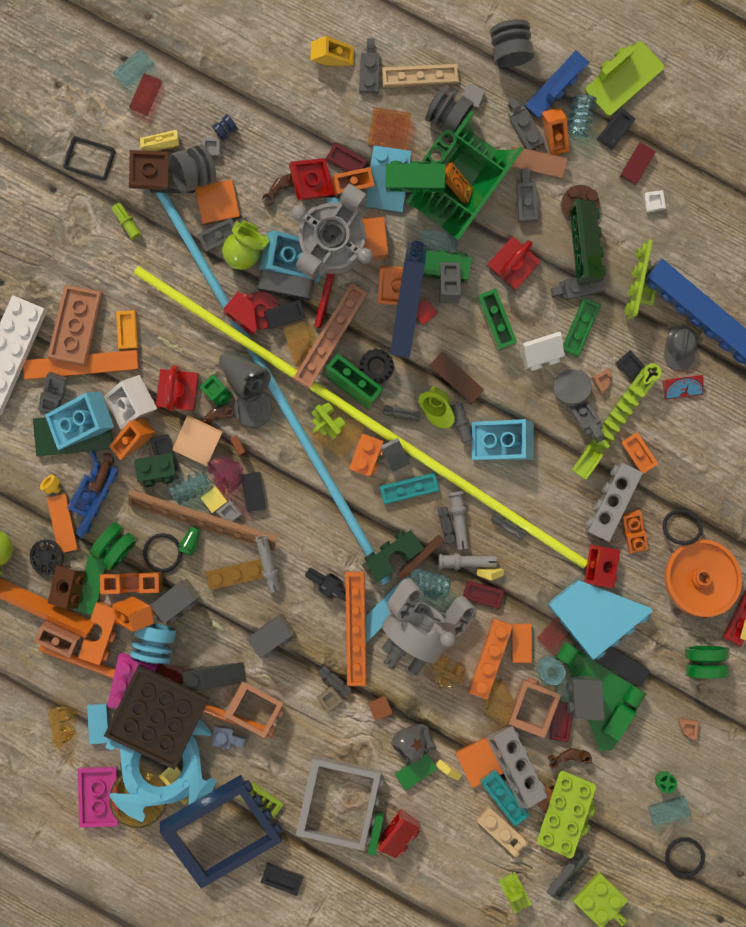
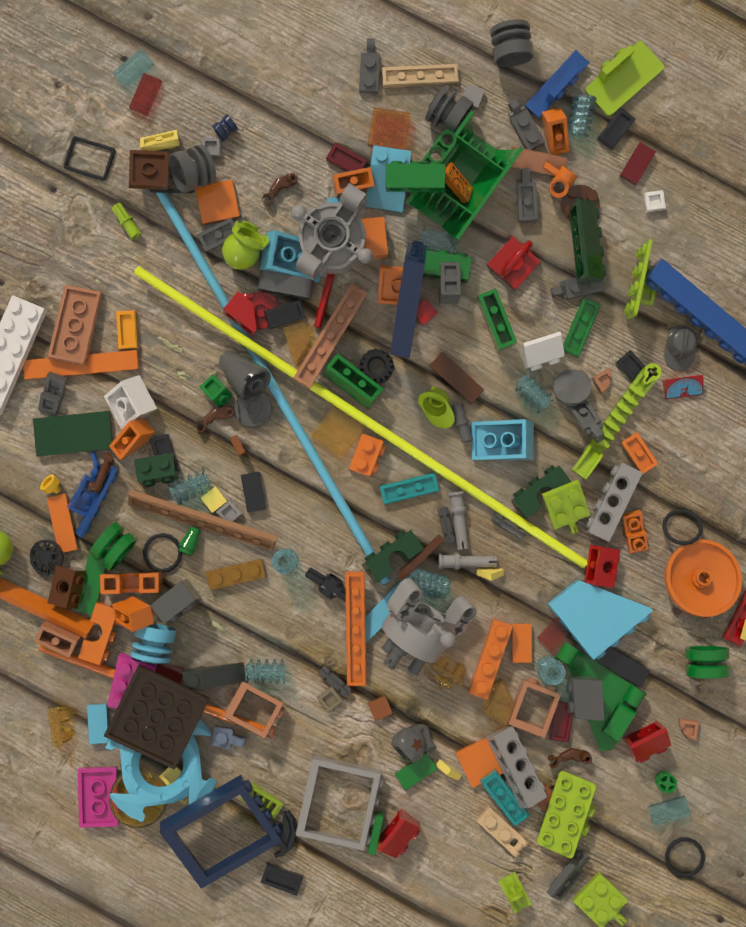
medium azure slope [45,392,114,450] -> none
red tile [156,365,199,411] -> none
light nougat tile [172,415,223,466] -> none
clear pink cylinder [207,456,243,495] -> none
dark grey brick [247,613,295,658] -> none
light grey pin [255,535,280,593] -> none
red plate [289,158,335,201] -> none
yellow slope [310,36,354,66] -> none
lime hips [311,402,346,440] -> none
dark grey slope [380,438,410,472] -> none
dark grey axle [383,405,421,422] -> none
dark red tile [463,580,504,609] -> none
none -> clear light blue piece [245,659,286,684]
none -> clear light blue piece [272,548,299,574]
none -> black piece [274,810,297,858]
none -> dark green arch [511,465,571,518]
none -> clear light blue piece [515,371,555,414]
none -> lime plate [542,480,590,534]
none -> orange piece [543,162,578,198]
none -> red slope [622,721,671,762]

